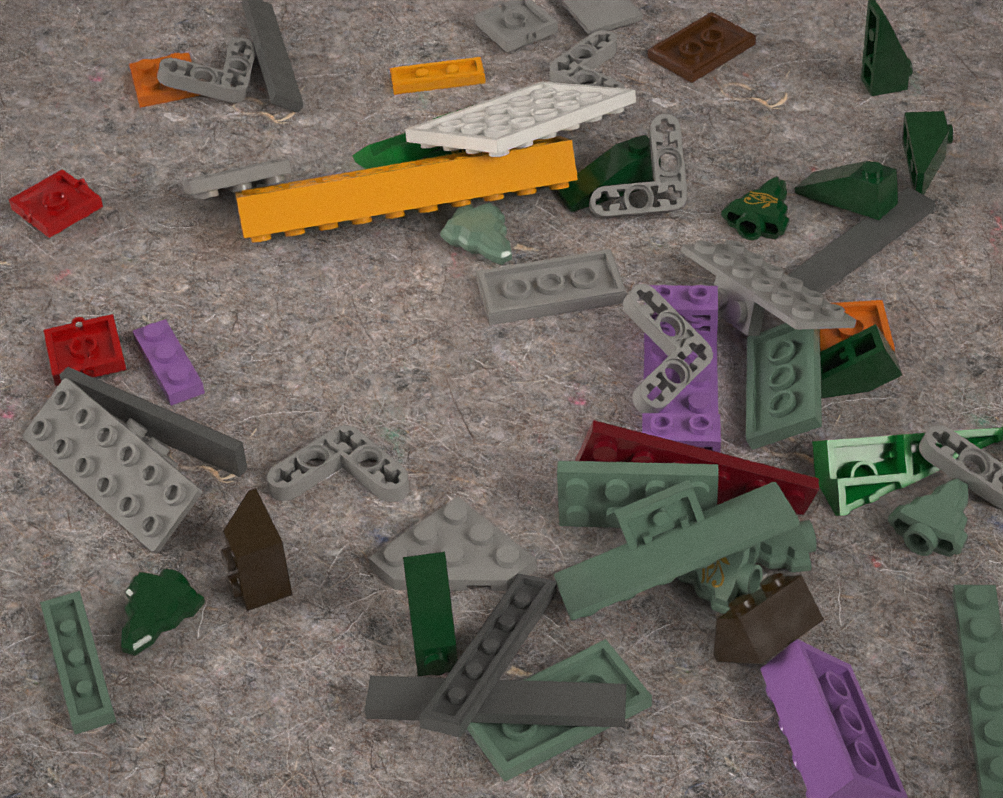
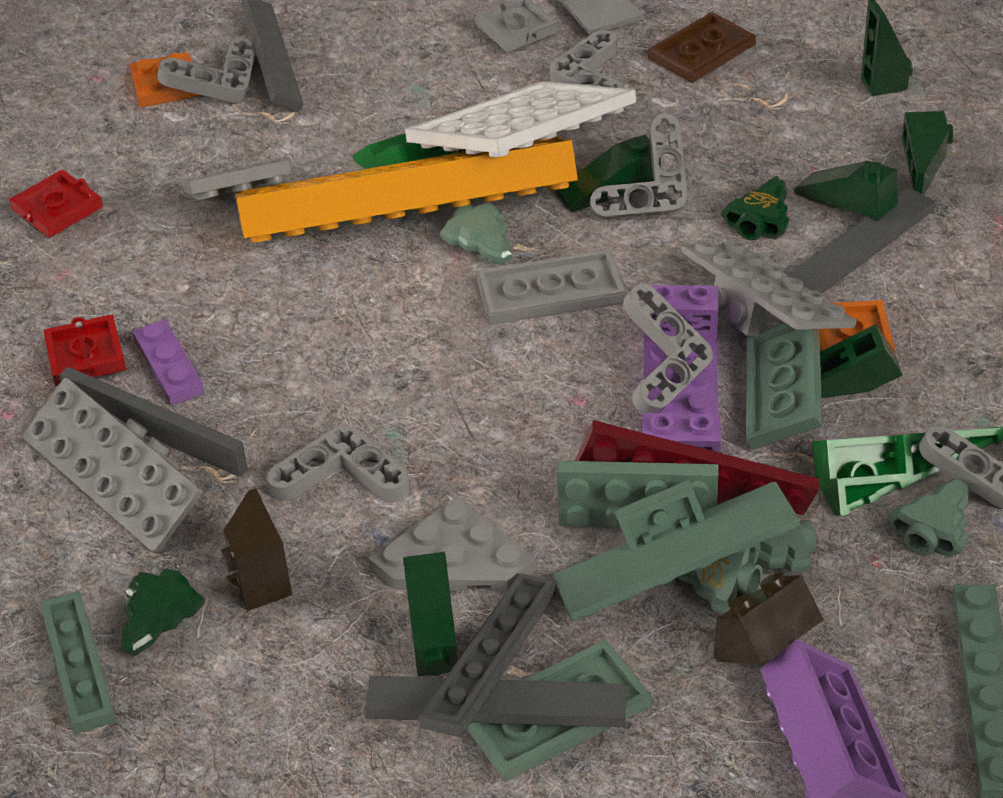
light orange tile [390,57,485,95] -> none

